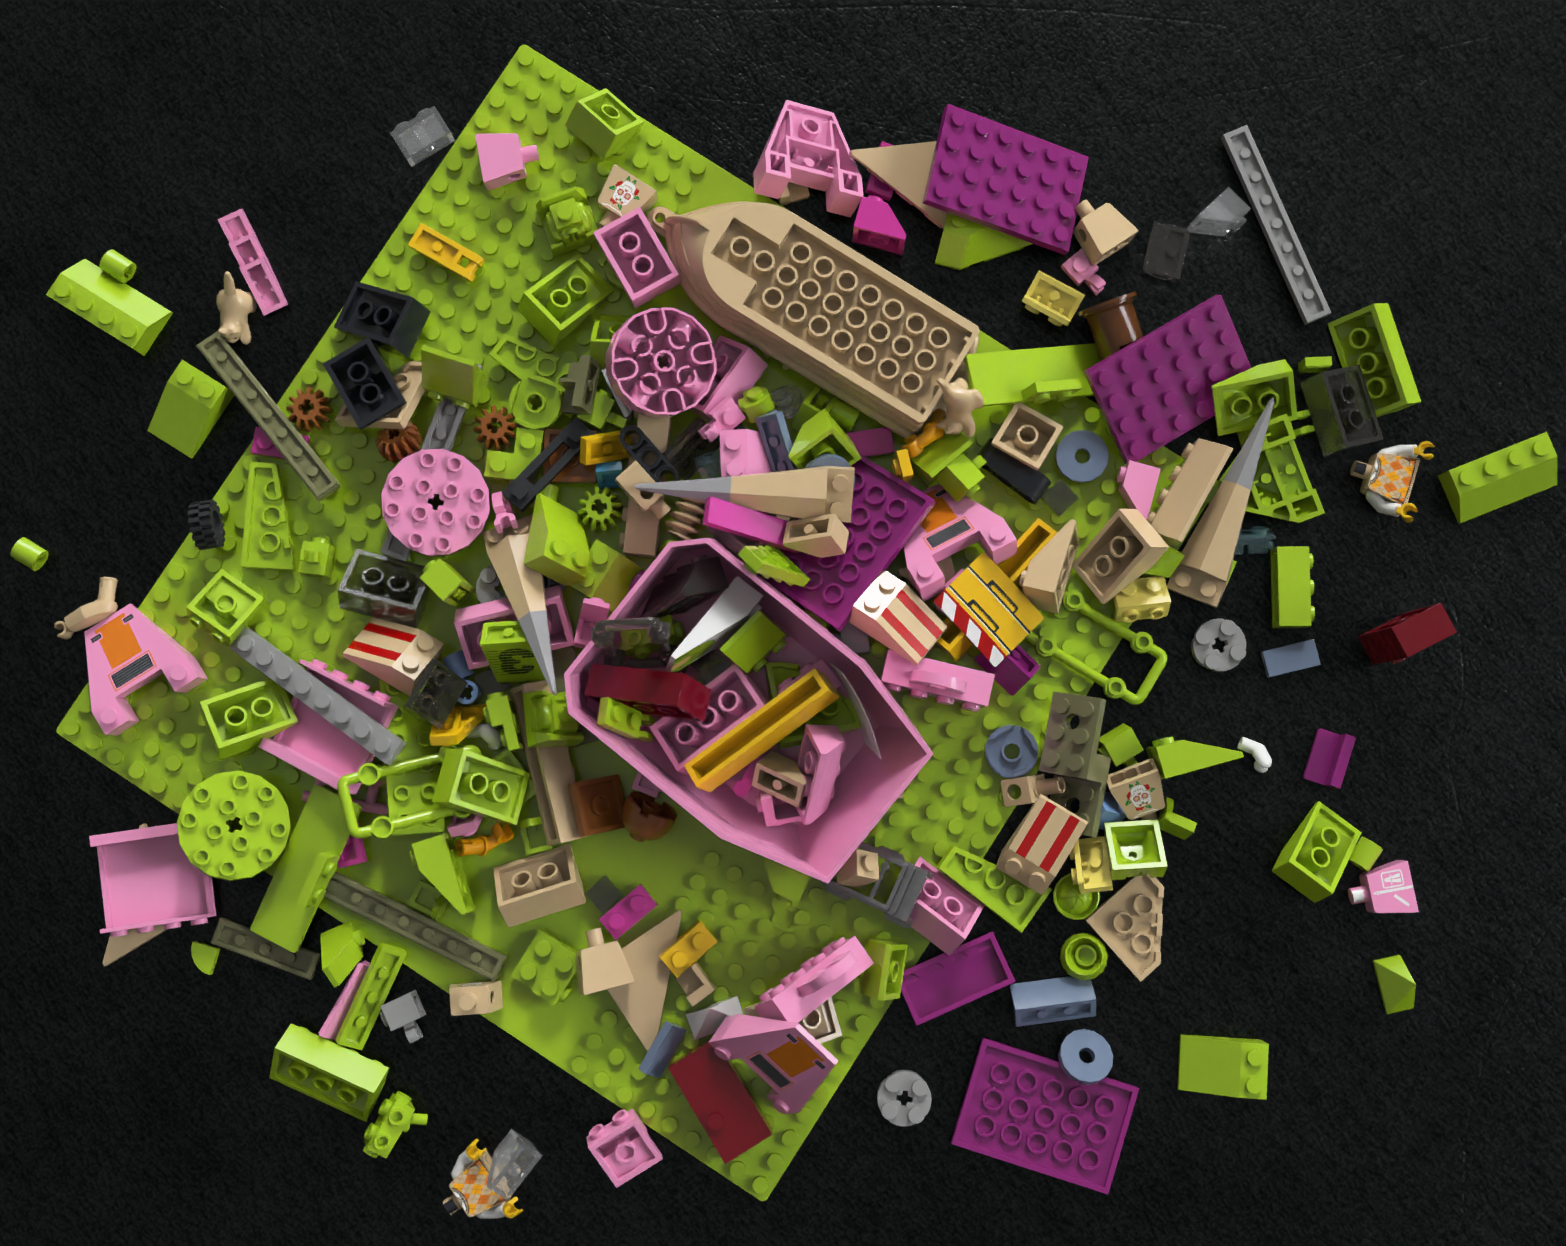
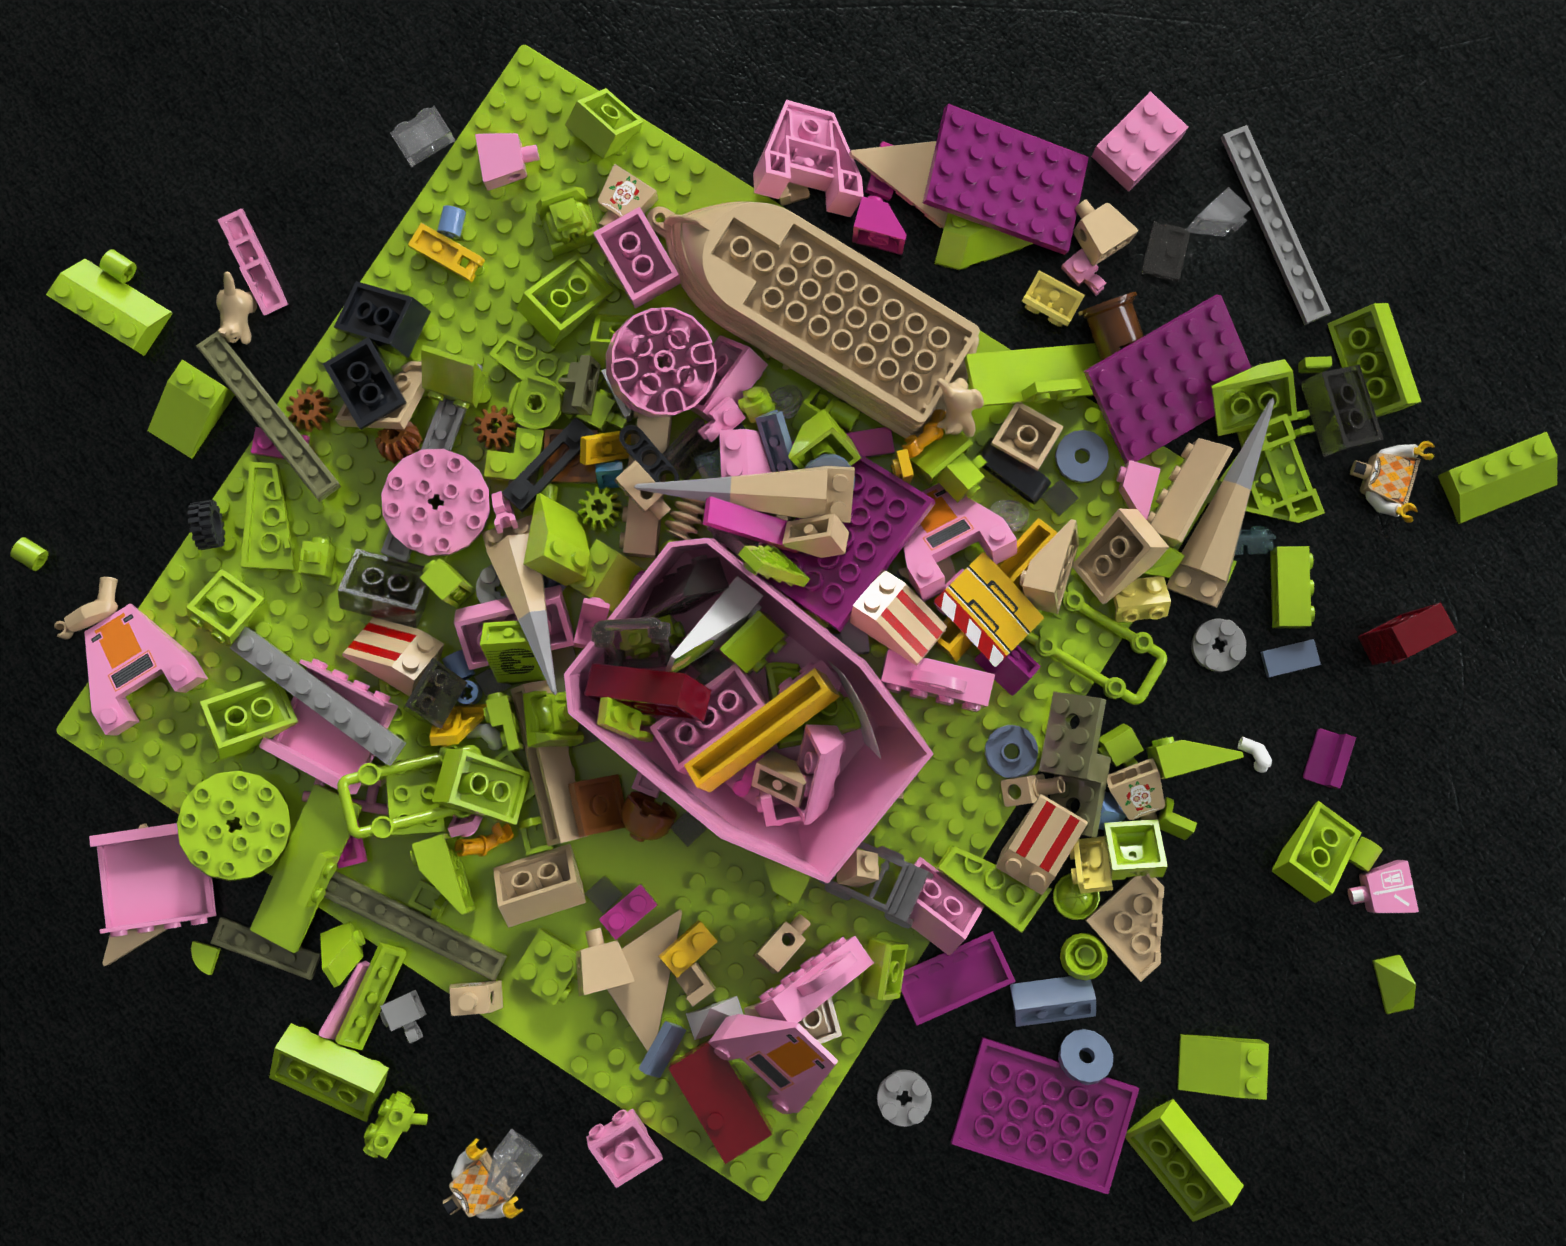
none -> medium blue gear [437,205,466,239]
none -> clear smoke tile [671,811,708,847]
none -> tan torso [753,914,811,974]
none -> clear plate [990,500,1029,531]
none -> bright pink brick [1091,91,1188,191]
none -> lime slope [1125,1099,1244,1222]

